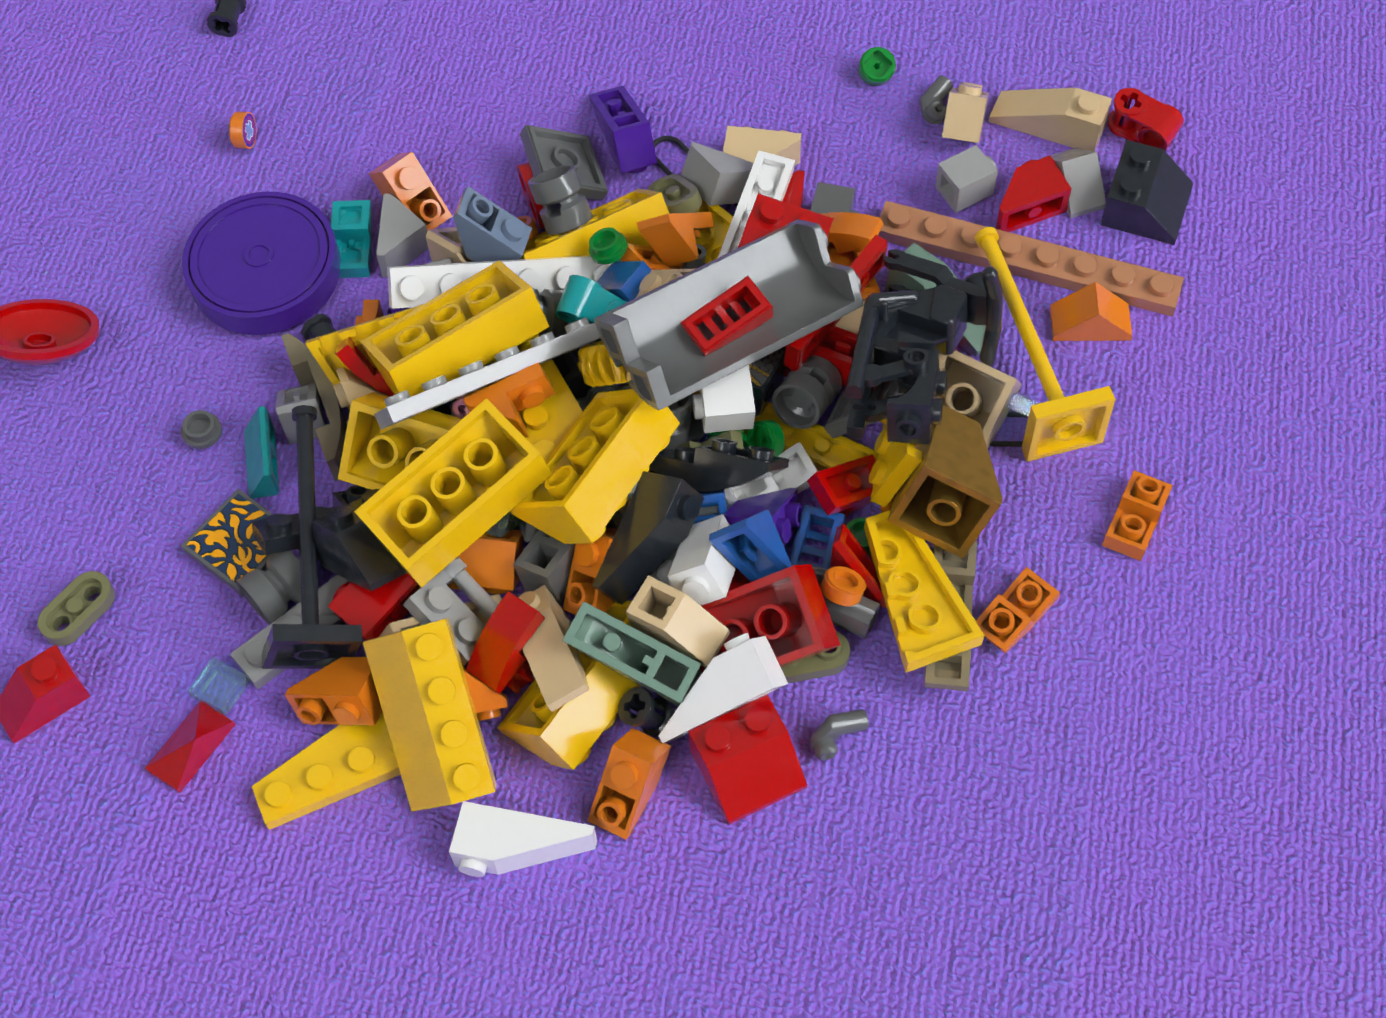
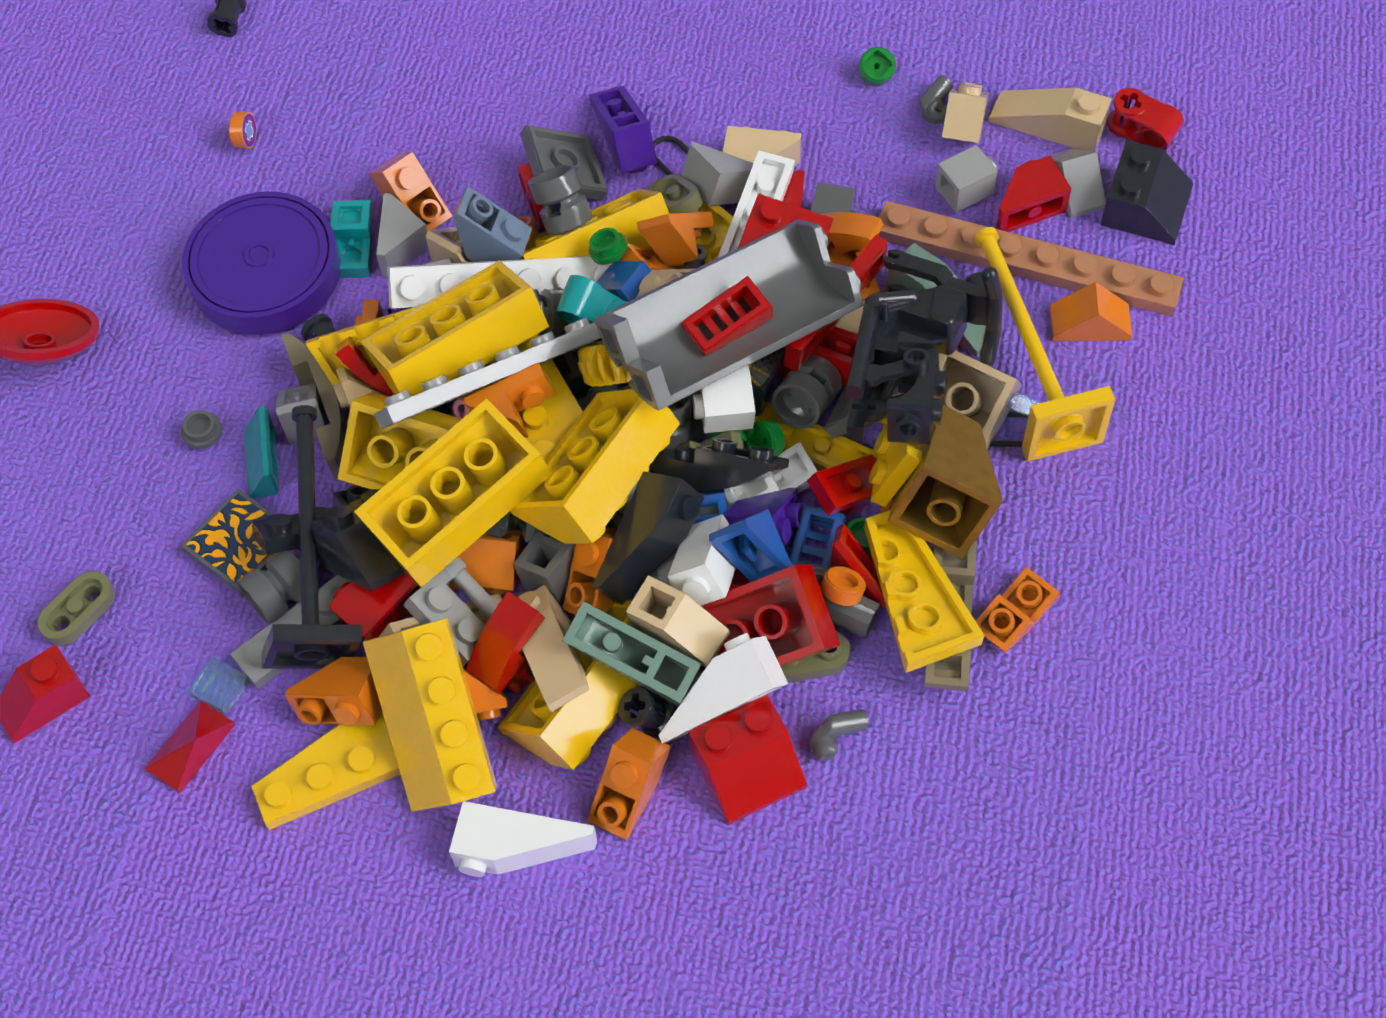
orange slope [1102,470,1173,561] -> none

